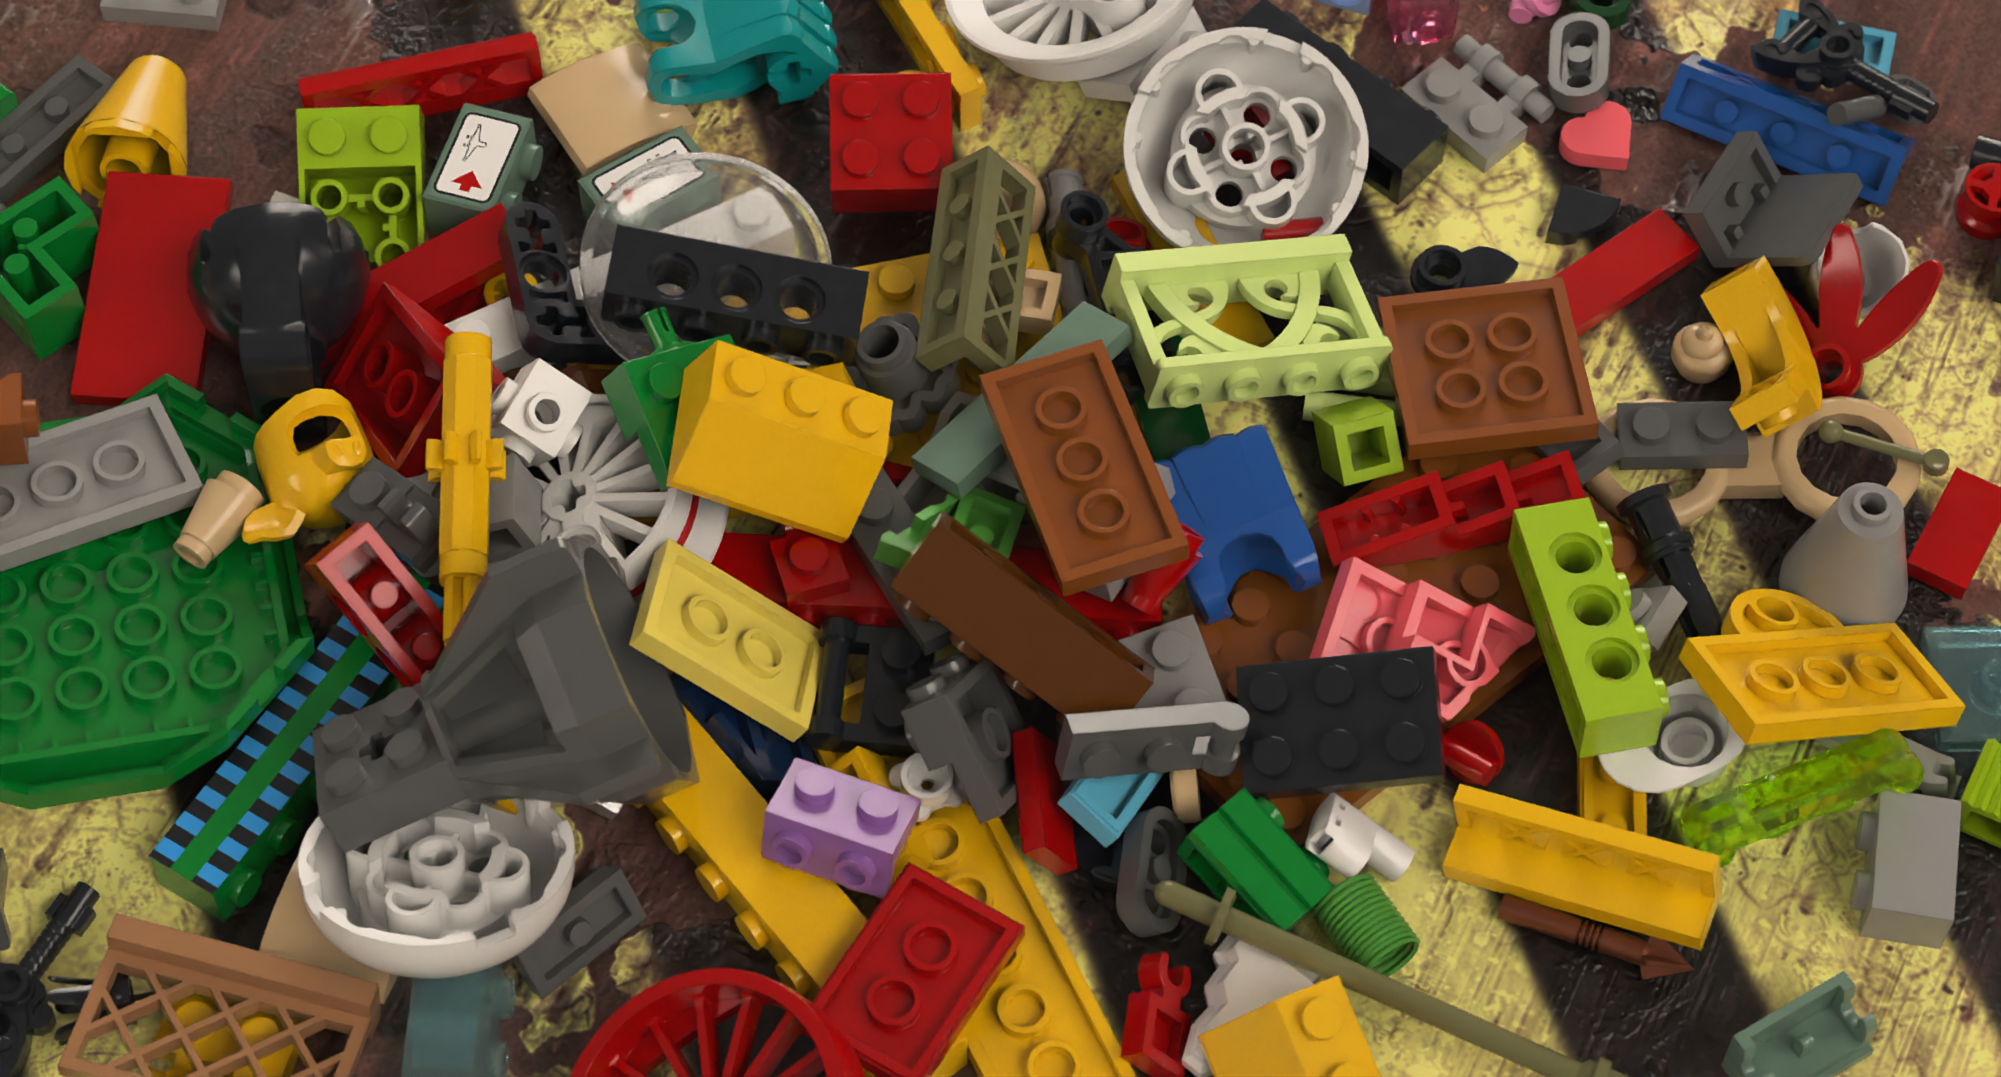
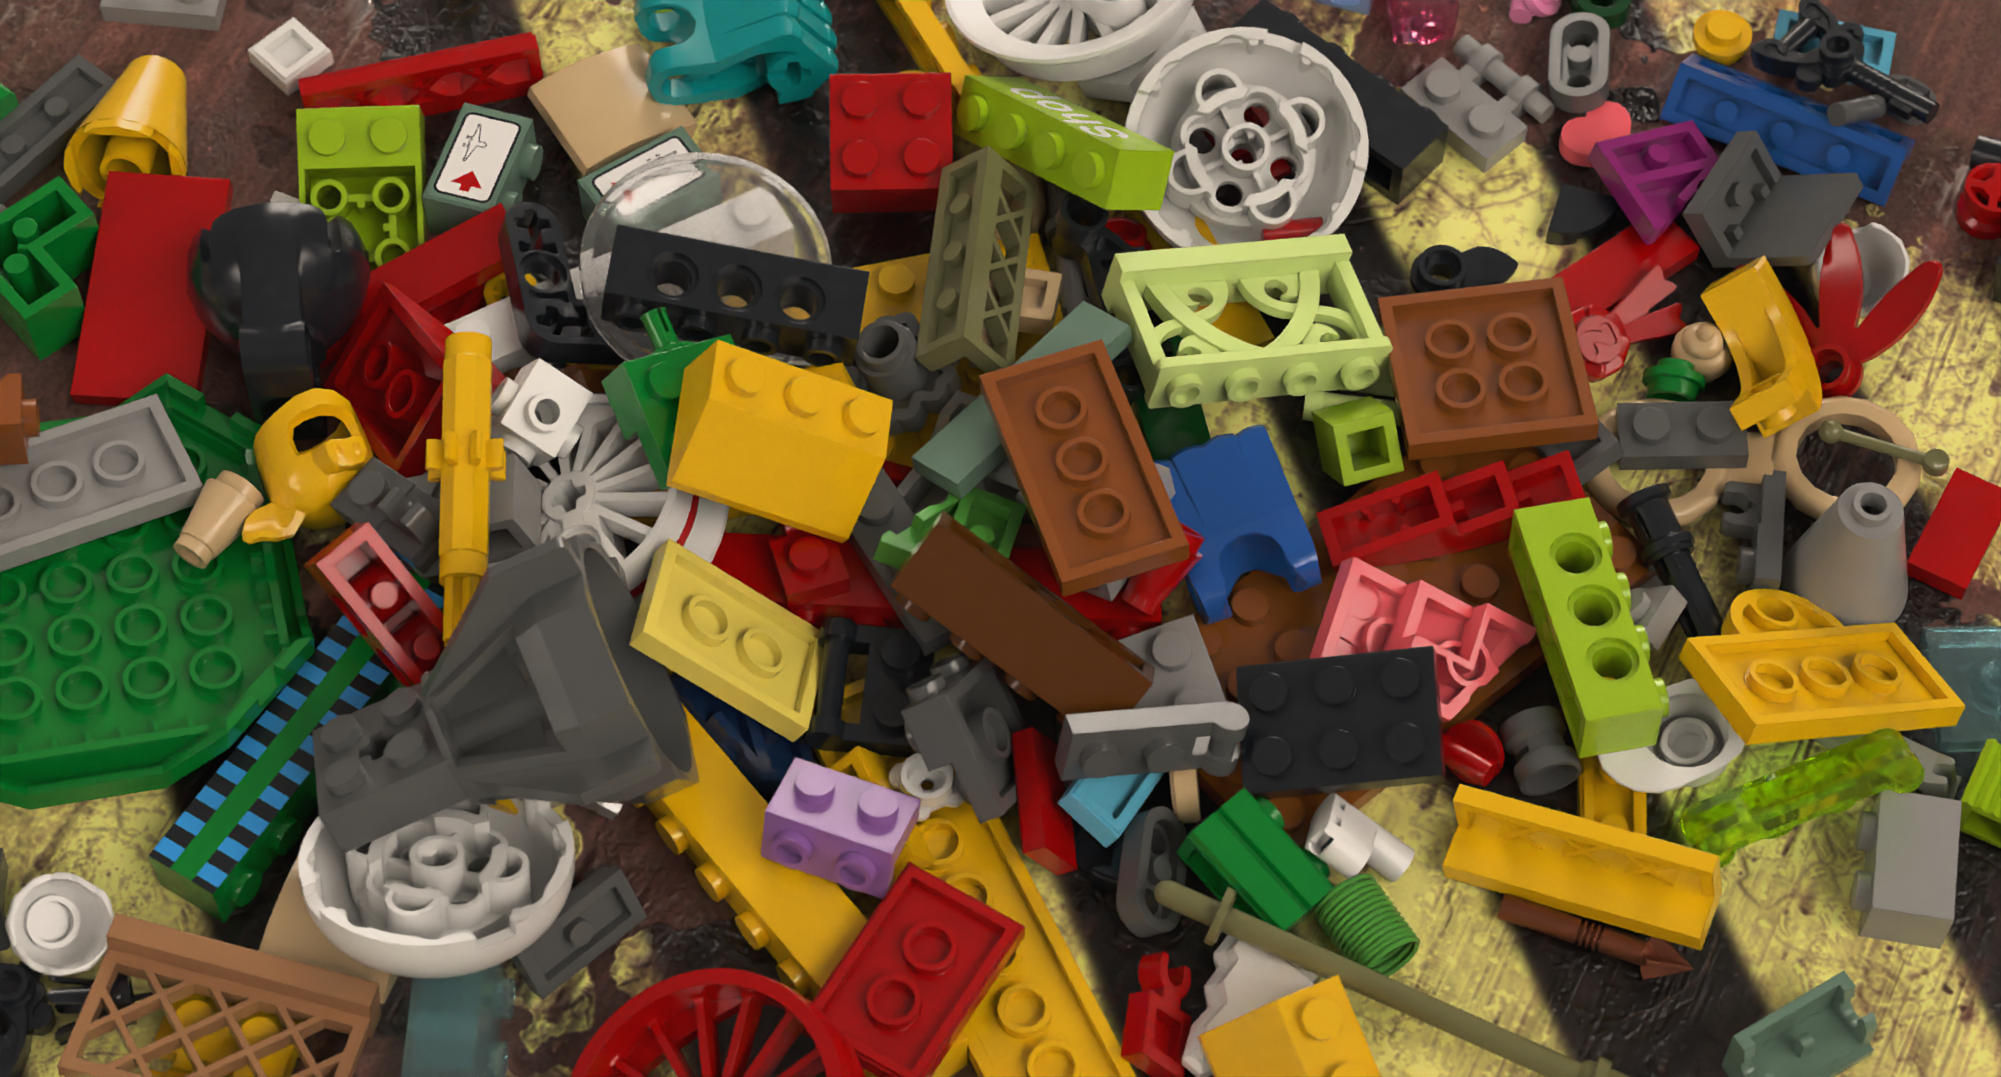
none -> white hair [4,872,114,977]
none -> white tile [248,17,334,96]
none -> lime brick [953,75,1175,210]
none -> dark grey wheel [1498,706,1582,796]
none -> red piece [1571,265,1687,383]
none -> magenta wing [1587,120,1719,245]
none -> green plate [1642,358,1706,402]
none -> yellow plate [1692,10,1752,66]
none -> dark grey plate [1719,470,1786,591]

